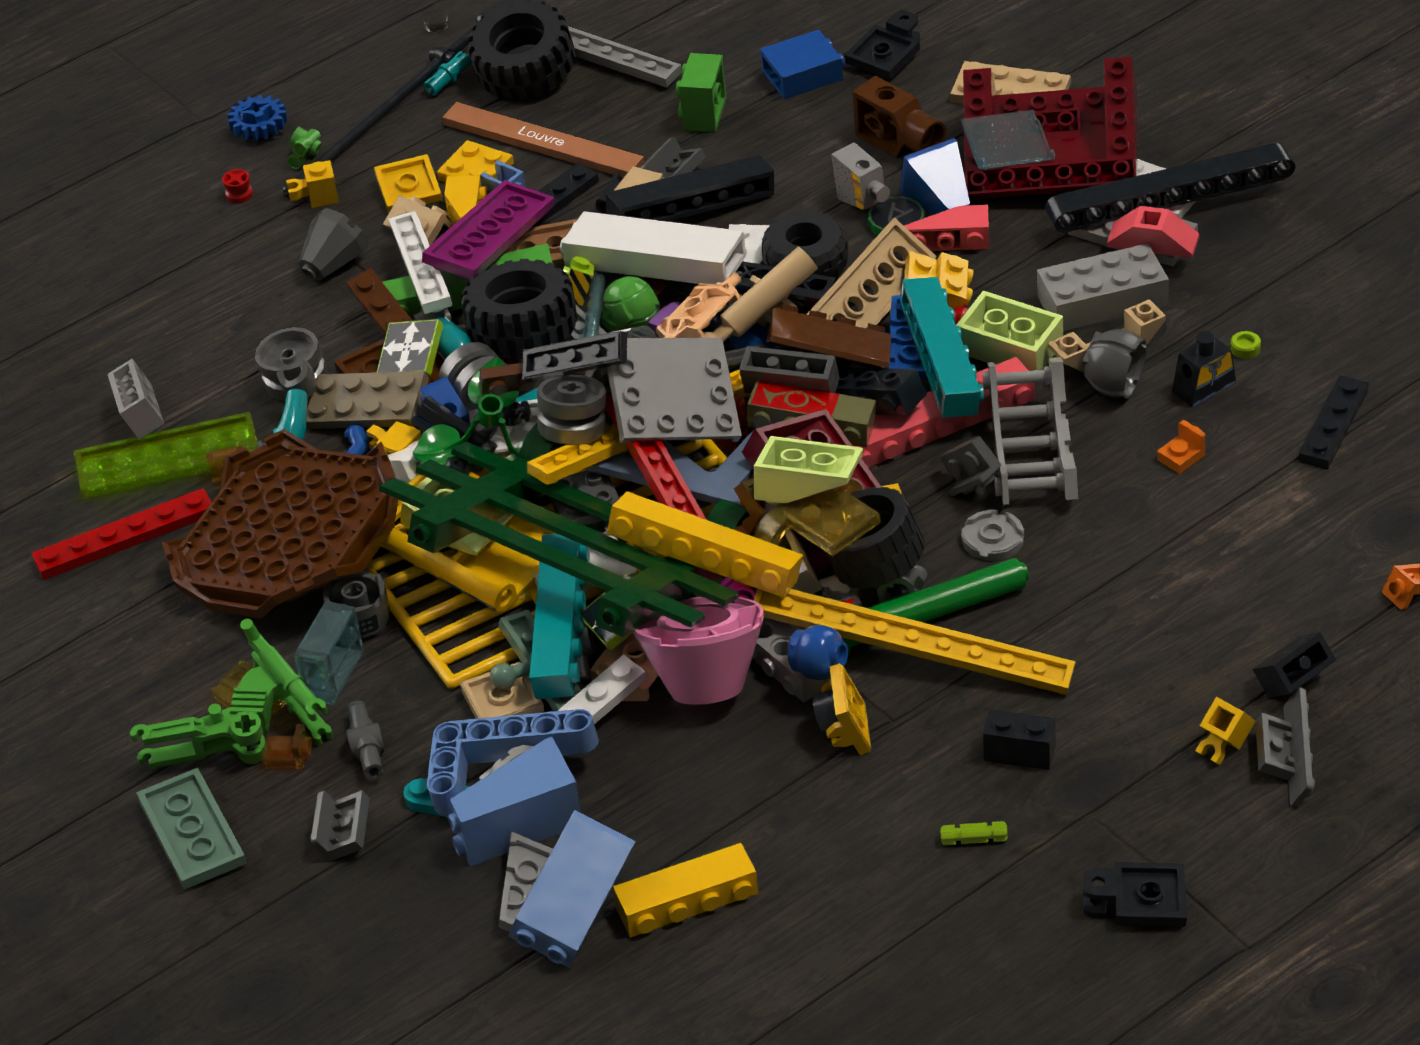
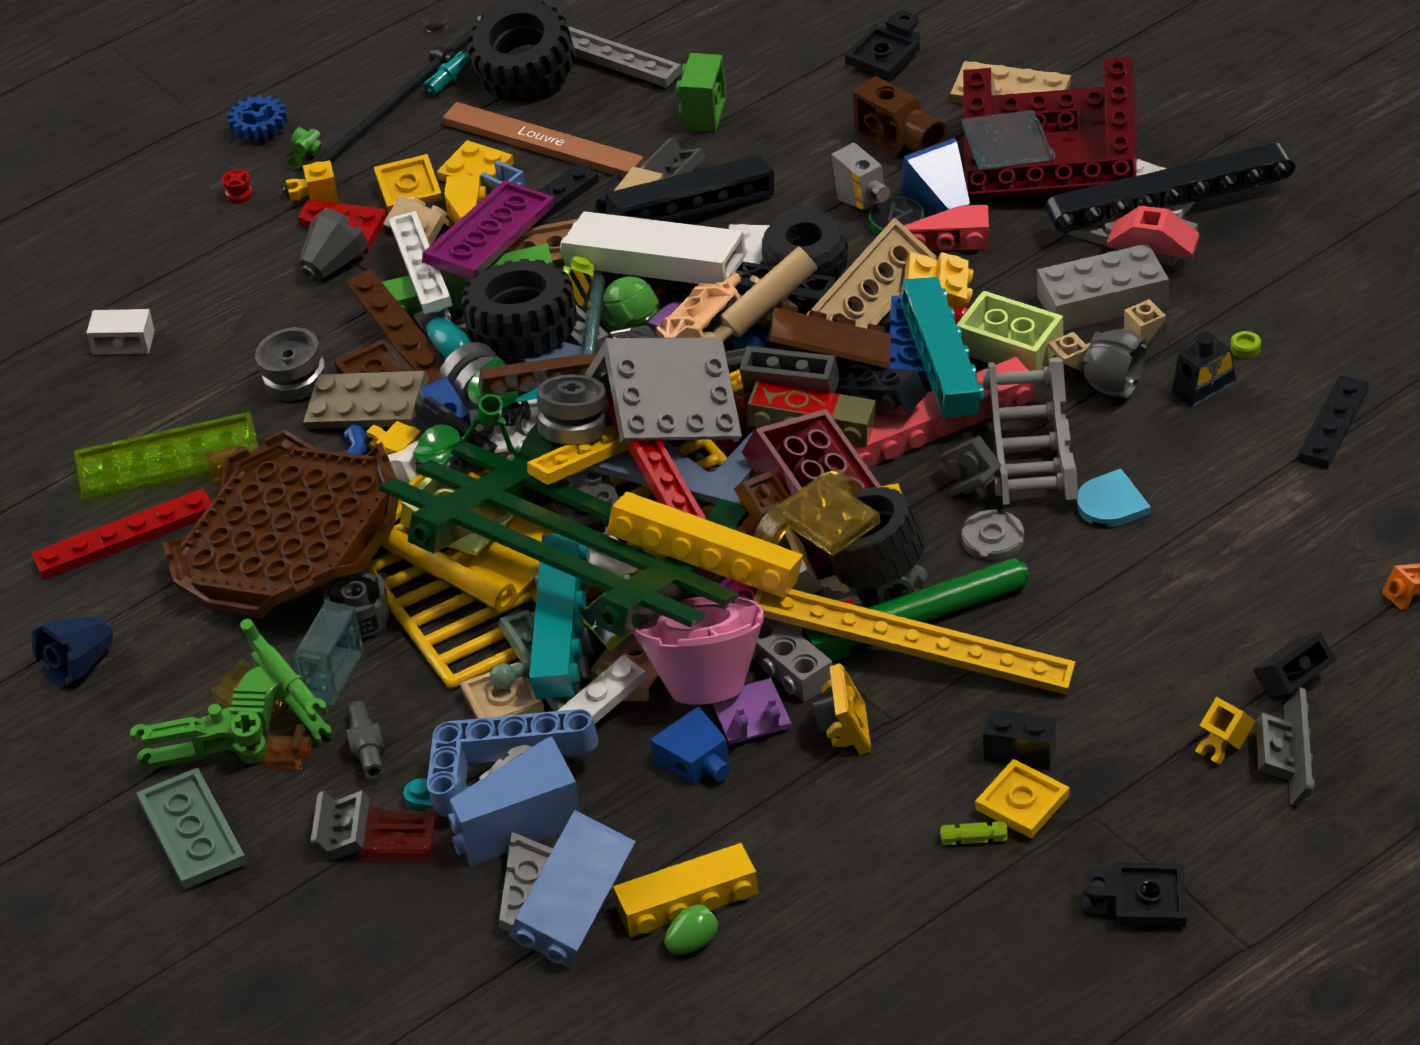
light grey brick [108,359,164,439] -> none
piece [257,360,317,447] -> none
tile [377,319,444,376] -> none
black tile [522,330,628,382] -> none
yellowish green slope [754,436,863,504] -> none
blue brick [760,30,845,99] -> none
blue piece [788,625,848,680] -> none
orange bracket [1157,420,1206,474] -> none
none -> dark blue cone [31,616,113,688]
none -> white brick [87,309,155,355]
none -> red wing [298,199,387,253]
none -> clear red plate [363,807,439,859]
none -> blue torso [650,707,731,784]
none -> bright green animal [664,904,719,955]
none -> medium lavender plate [711,678,792,745]
none -> yellow plate [975,759,1070,839]
none -> medium azure tile [1077,469,1151,527]

